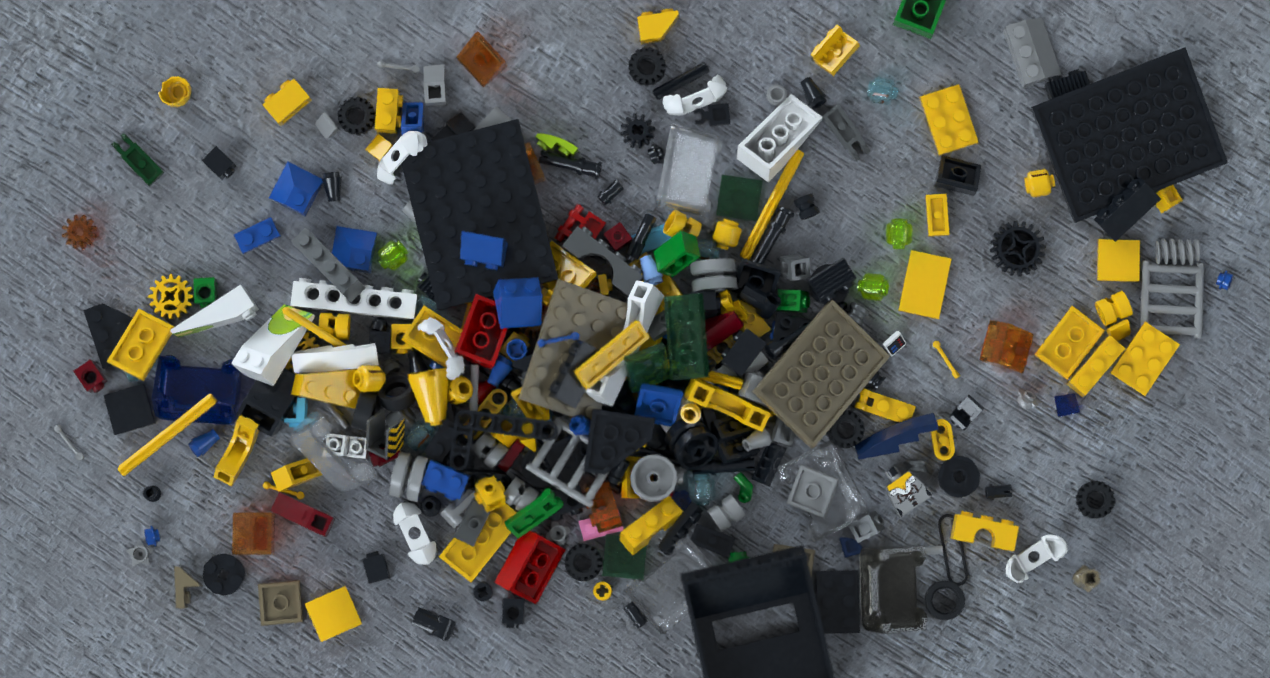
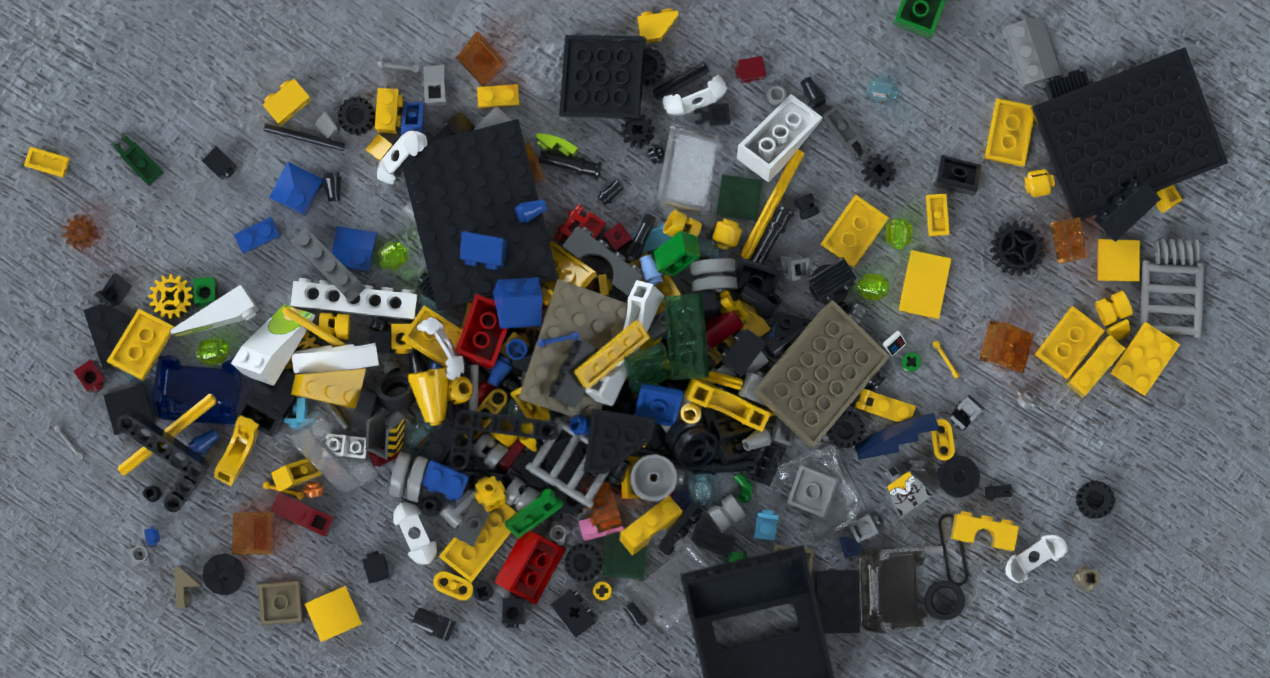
yellow hair [158,76,191,107] -> none
yellow head [353,365,386,392] -> none
green bracket [777,289,810,313] -> none
yellow bracket [811,25,860,76] -> none
yellow plate [920,84,978,156] -> none
clear blue slope [1054,393,1080,417] -> none
blue plate [1216,270,1233,290] -> none
none -> yellow plate [24,146,71,178]
none -> black bracket [95,273,132,307]
none -> black beam [117,409,209,512]
none -> clear neon green head [196,337,229,366]
none -> black bar [264,123,345,151]
none -> orange plate [303,482,324,498]
none -> yellow plate [433,571,474,600]
none -> yellow plate [477,84,519,109]
none -> blue cone [514,199,547,223]
none -> black brick [550,589,596,638]
none -> black plate [559,35,646,119]
none -> dark red brick [734,56,766,84]
none -> medium azure bracket [754,509,779,541]
none -> yellow tile [820,194,889,269]
none -> black gear [861,154,897,189]
none -> green bush [901,352,921,372]
none -> yellow tile [984,98,1034,167]
none -> clear orange brick [1050,217,1088,264]

